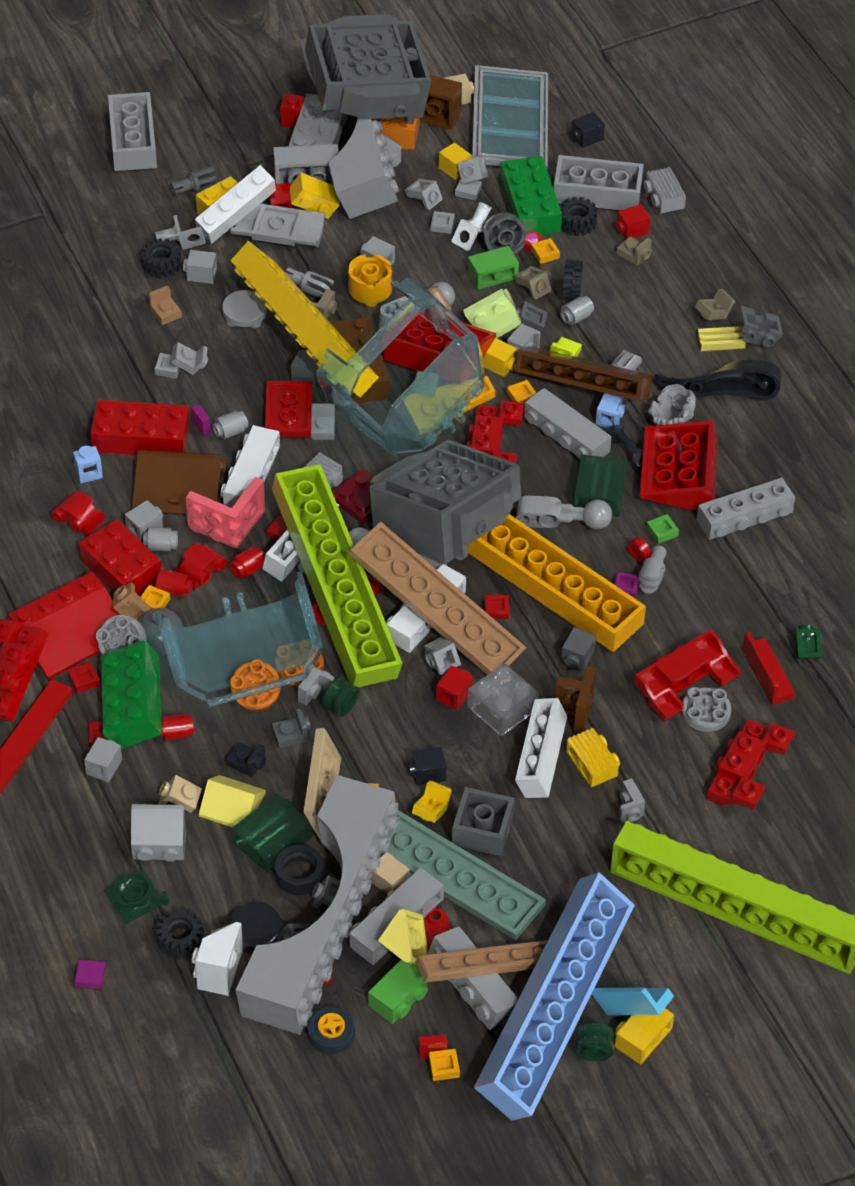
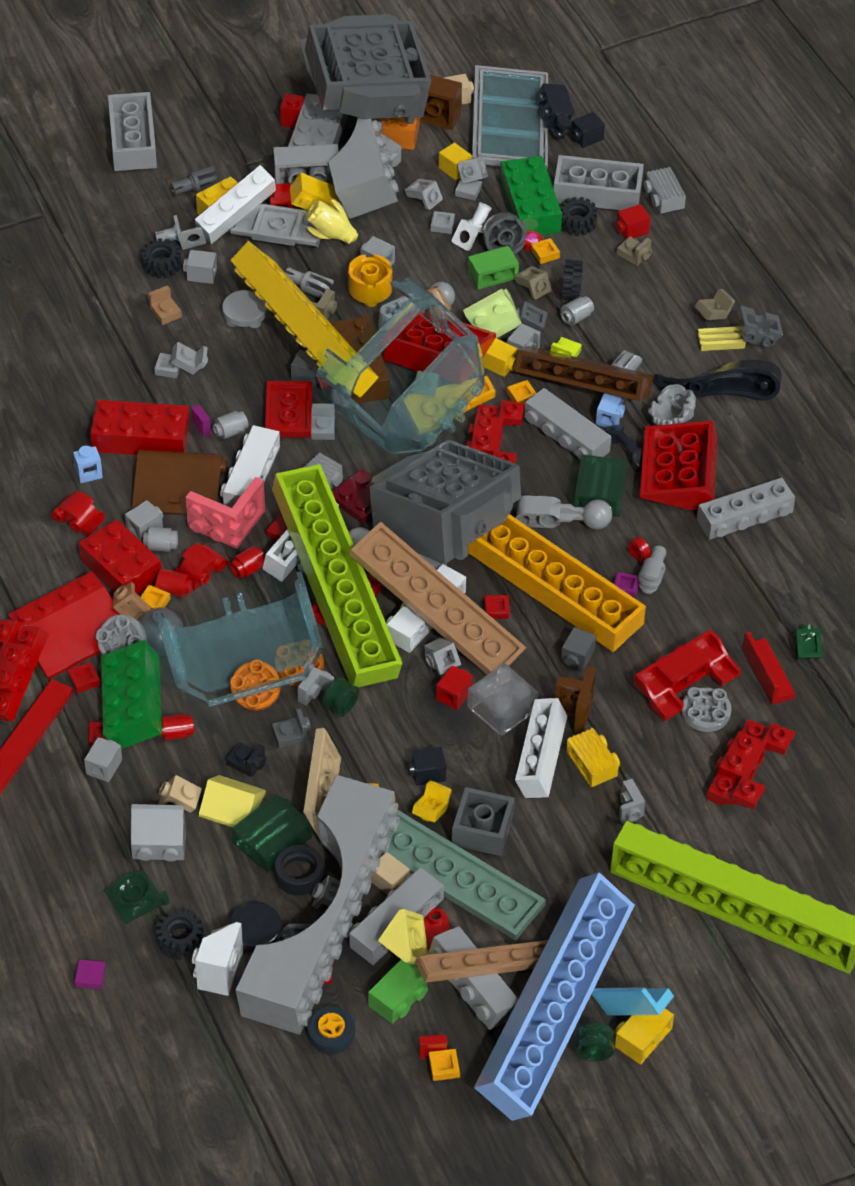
bright green tile [646,514,679,544] -> none
none -> light yellow animal [306,199,358,244]
none -> black hinge [535,83,575,140]

